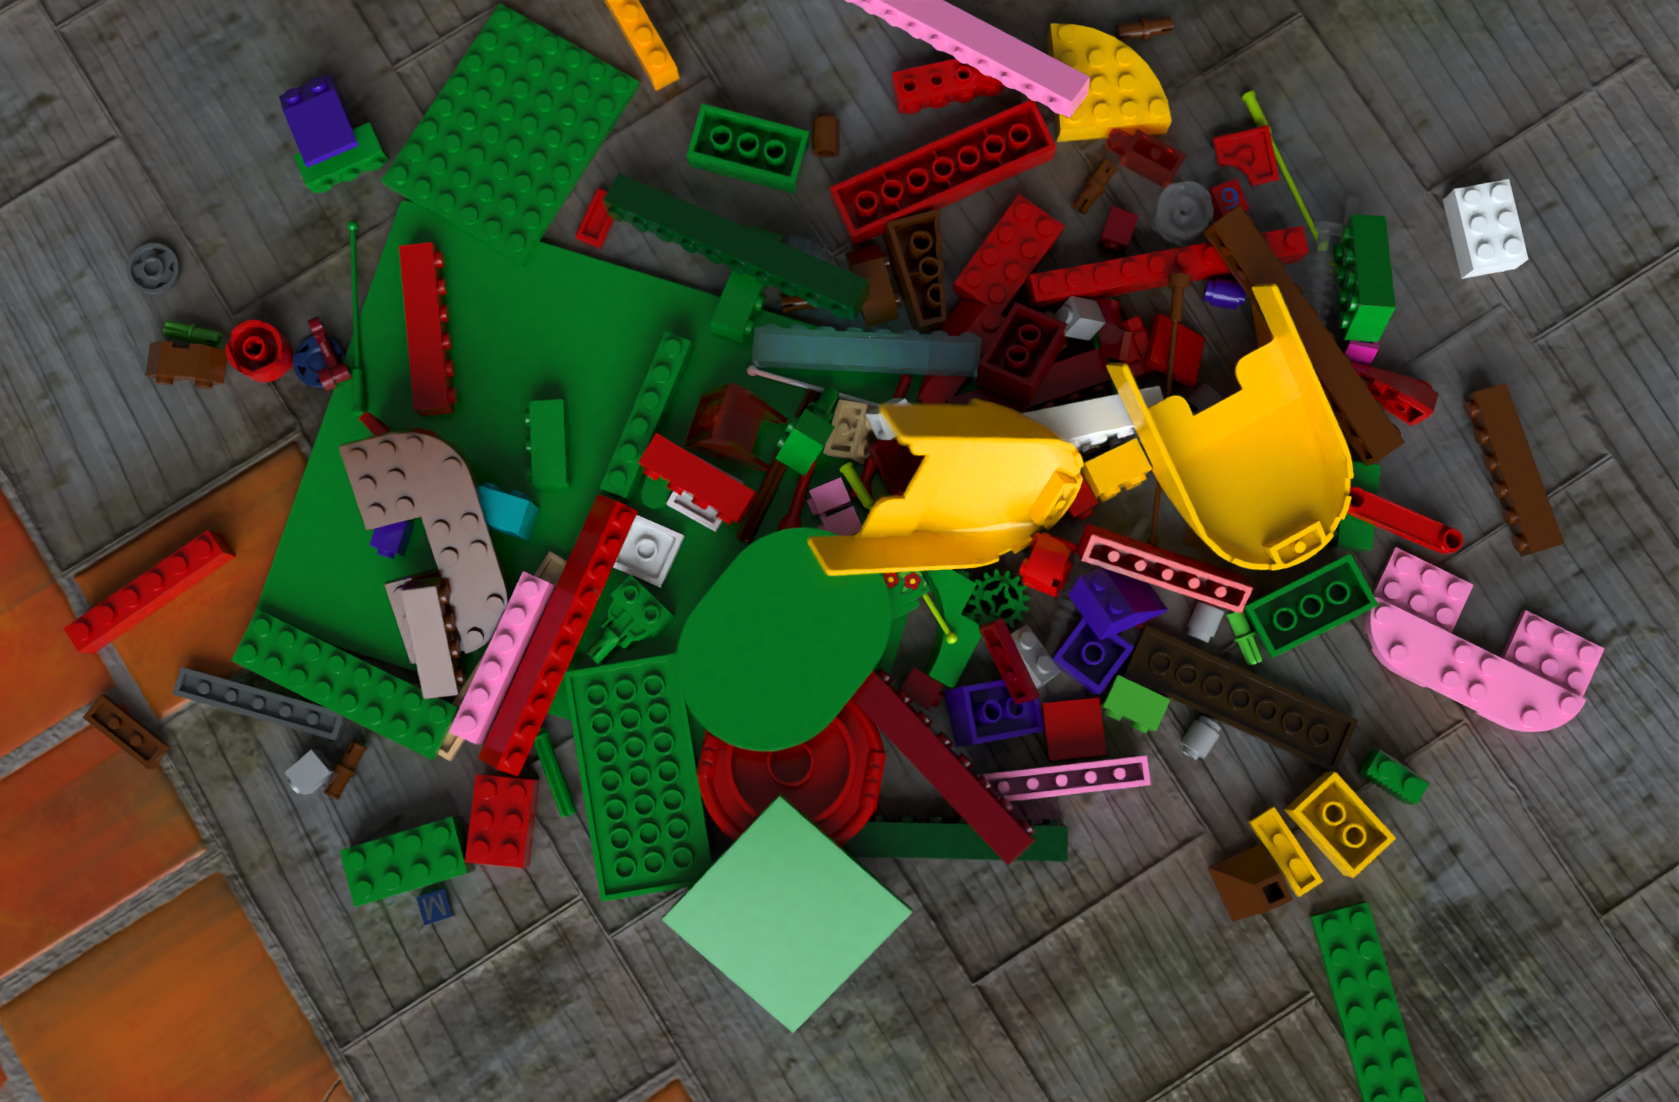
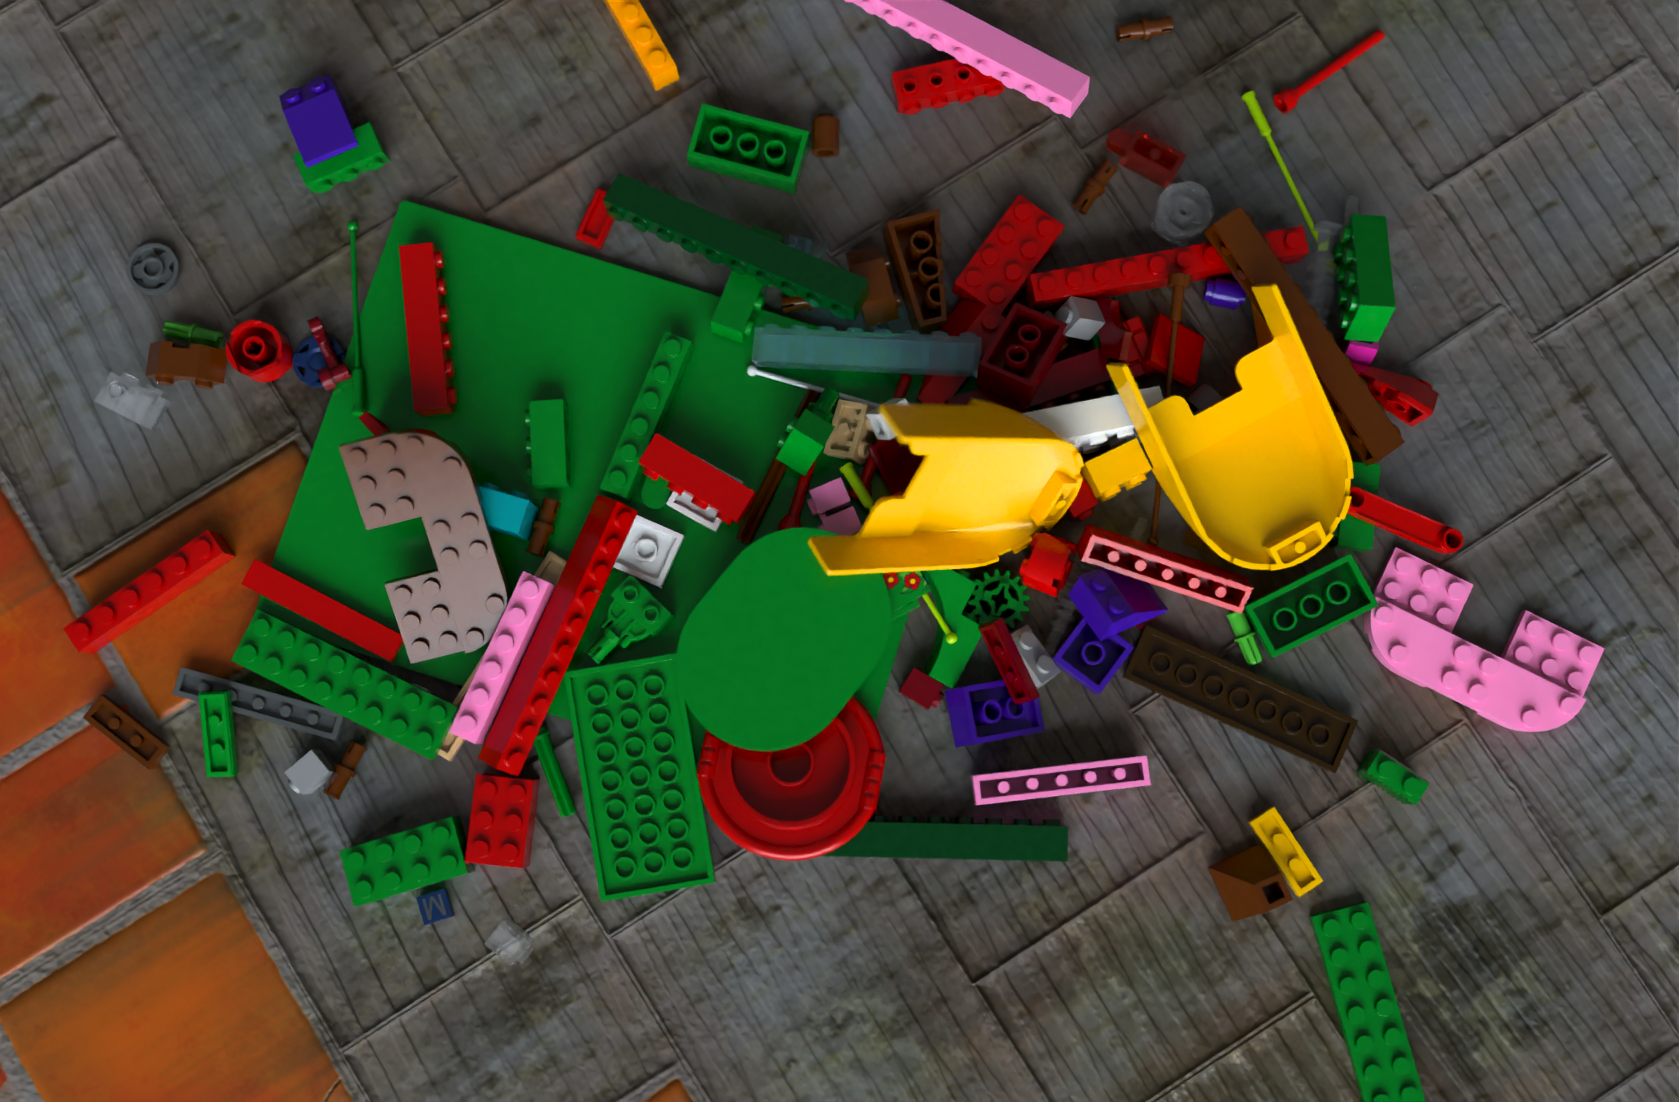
dark purple brick [369,520,414,559] -> none
green plate [381,3,640,266] -> none
brick [401,576,466,699] -> none
tile [662,793,912,1033] -> none
clear red ladder [684,383,788,472] -> none
red brick [829,100,1057,247] -> none
dark red brick [851,668,1036,865] -> none
red tile [1042,697,1107,761] -> none
yellow brick [1047,24,1172,142] -> none
dark red brick [1098,206,1139,254] -> none
bright green brick [1100,675,1170,734] -> none
light grey brick [1180,716,1221,760] -> none
light grey brick [1187,601,1224,643] -> none
red brick [1205,179,1250,222] -> none
red tile [1212,125,1280,187] -> none
yellow brick [1284,771,1396,878] -> none
white brick [1443,179,1529,279] -> none
reddish brown brick [1464,382,1564,557] -> none
none -> clear brick [94,372,170,431]
none -> green tile [198,690,239,777]
none -> red tile [241,559,404,662]
none -> clear brick [484,918,535,966]
none -> reddish brown pin [526,497,561,557]
none -> red piece [1273,30,1384,114]

